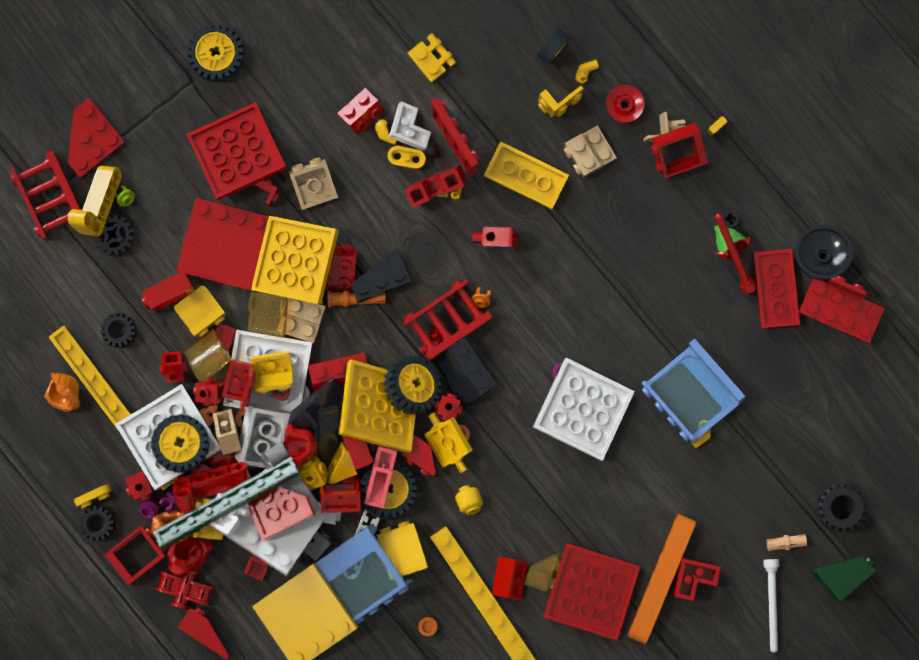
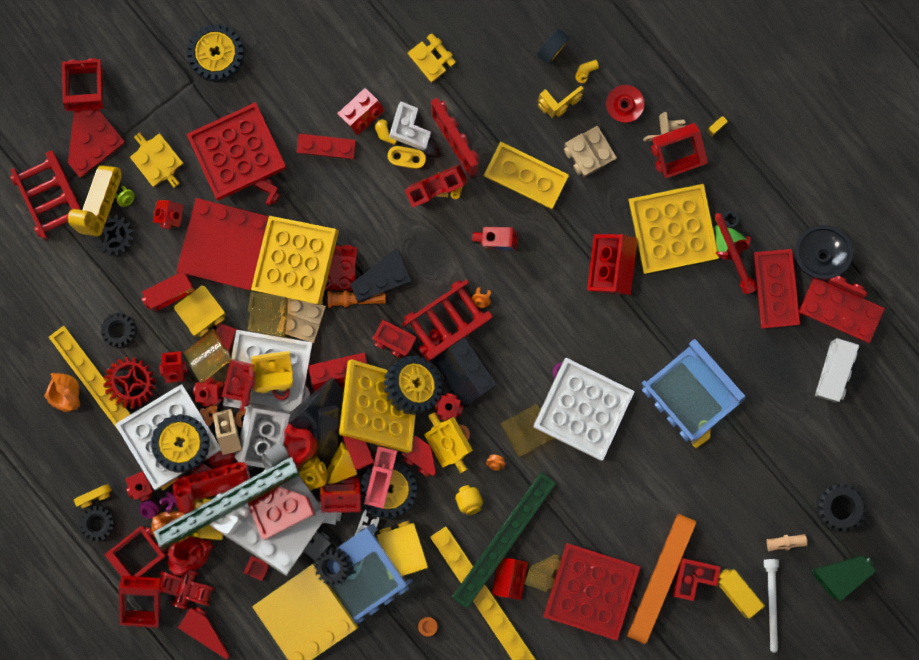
tan plate [289,158,338,210] -> none
none -> red window [62,58,104,112]
none -> red gear [103,357,156,409]
none -> red window [119,576,161,628]
none -> yellow plate [130,133,184,188]
none -> red brick [153,200,184,230]
none -> red plate [297,134,356,160]
none -> black tyre [314,548,352,586]
none -> red bracket [372,320,417,359]
none -> dark green tile [451,472,556,609]
none -> orange plate [486,455,506,471]
none -> clear yellow slope [501,404,554,457]
none -> red slope [587,234,638,295]
none -> yellow plate [628,184,719,274]
none -> yellow window [717,569,764,619]
none -> white wedge [815,338,859,403]

